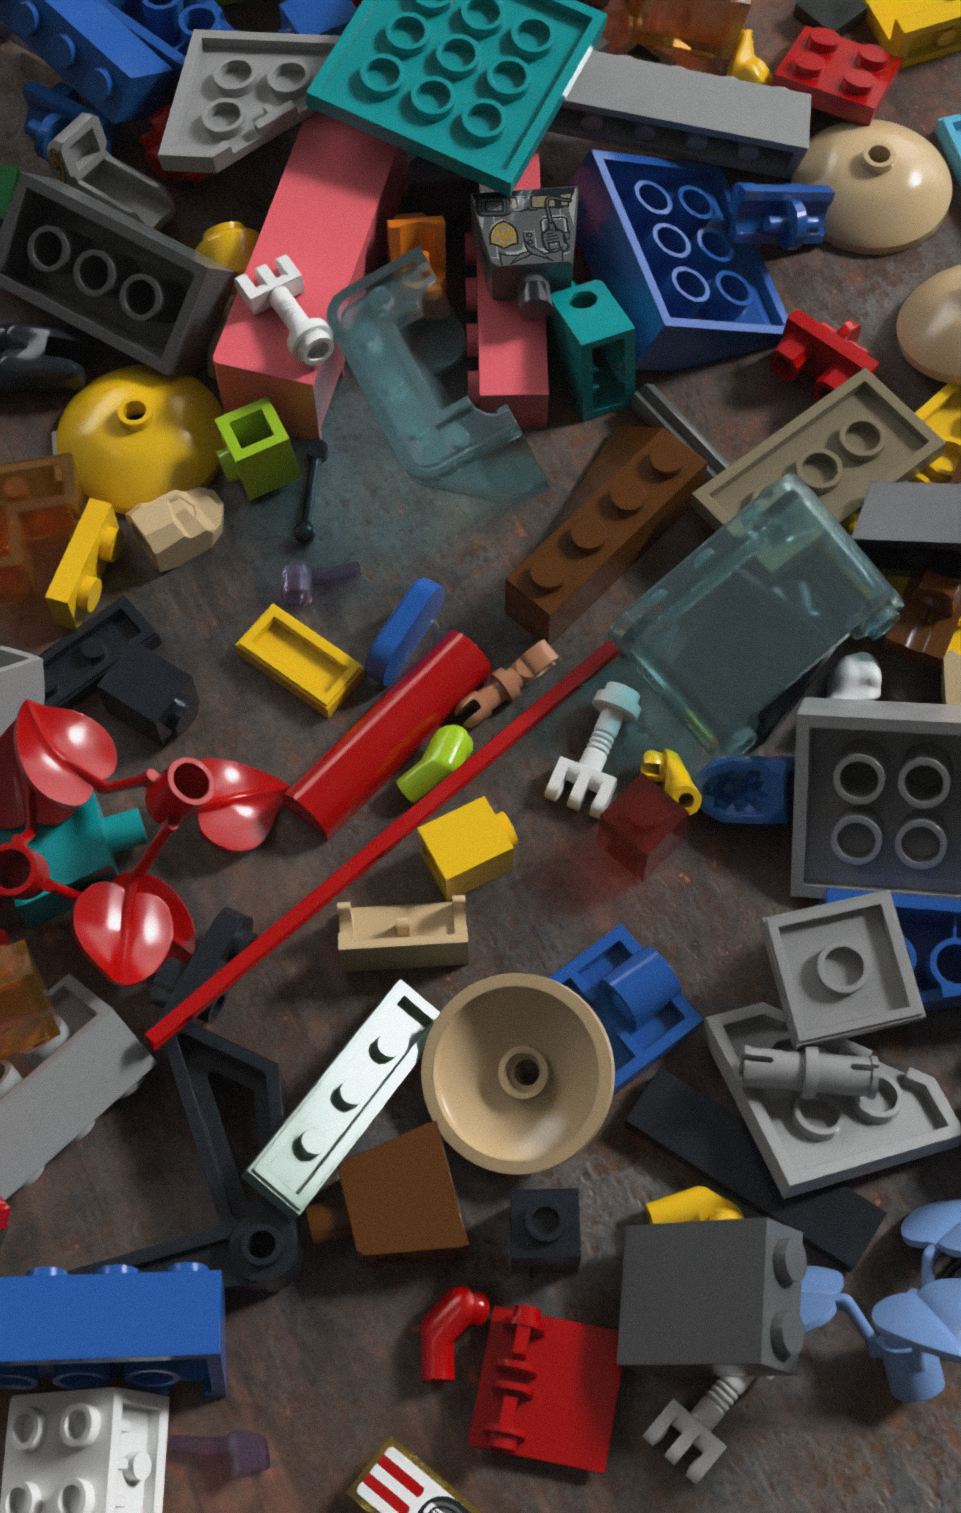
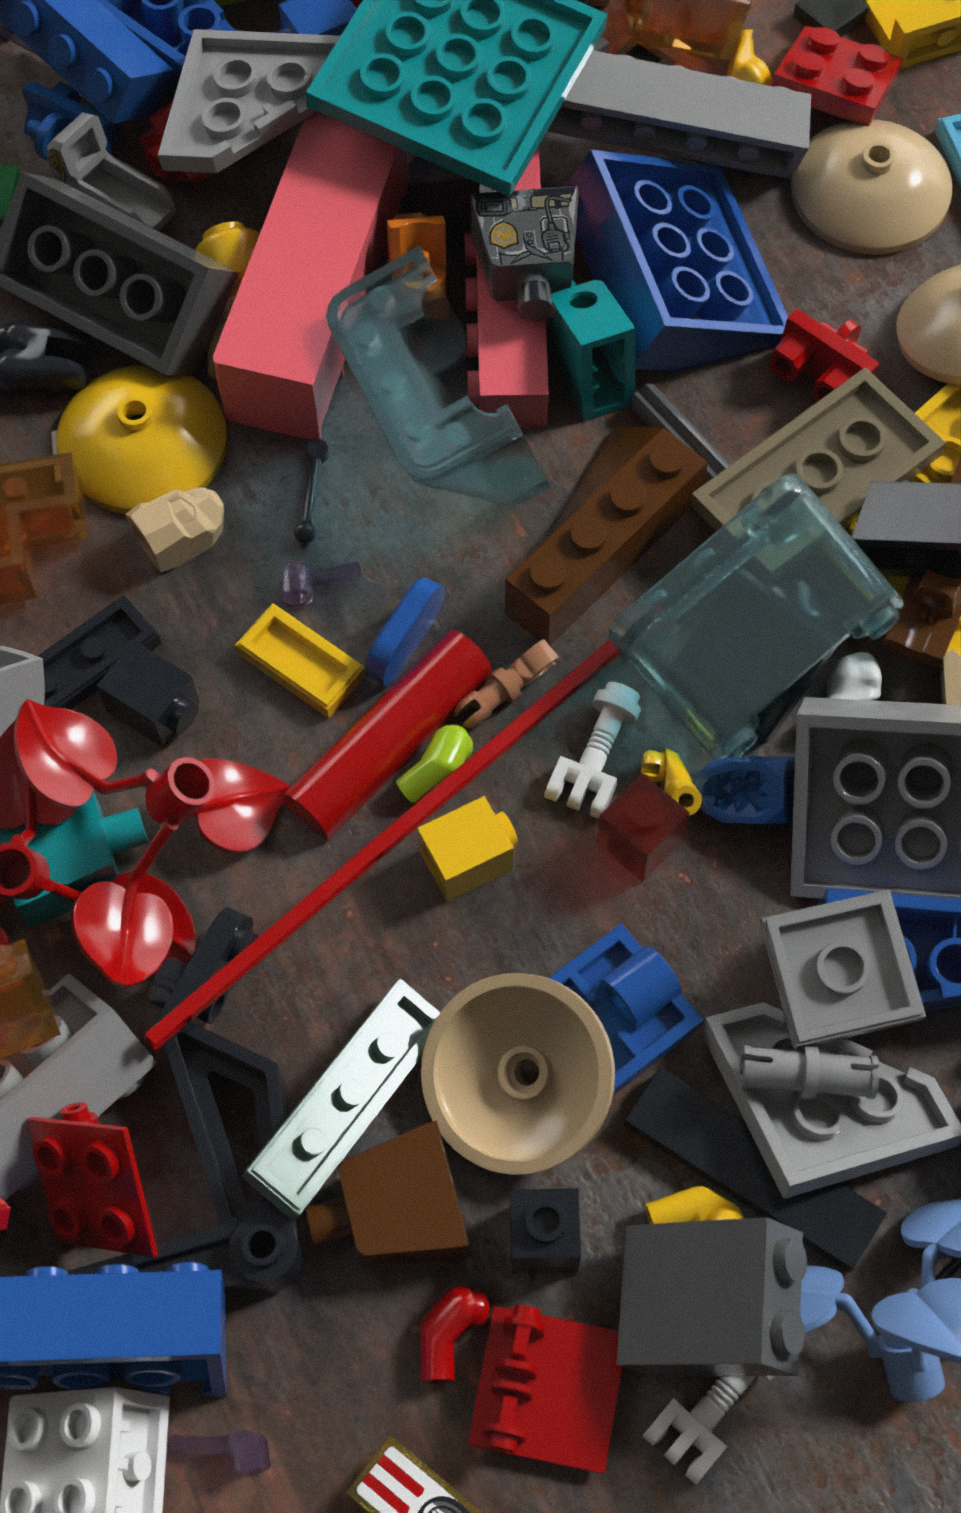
yellow plate [45,498,124,630] -> none
lime brick [214,396,302,501] -> none
white hinge [234,254,334,366] -> none
tan hinge [337,895,469,972] -> none
blue hips [728,182,835,250] -> none
none -> red hinge [26,1102,158,1258]

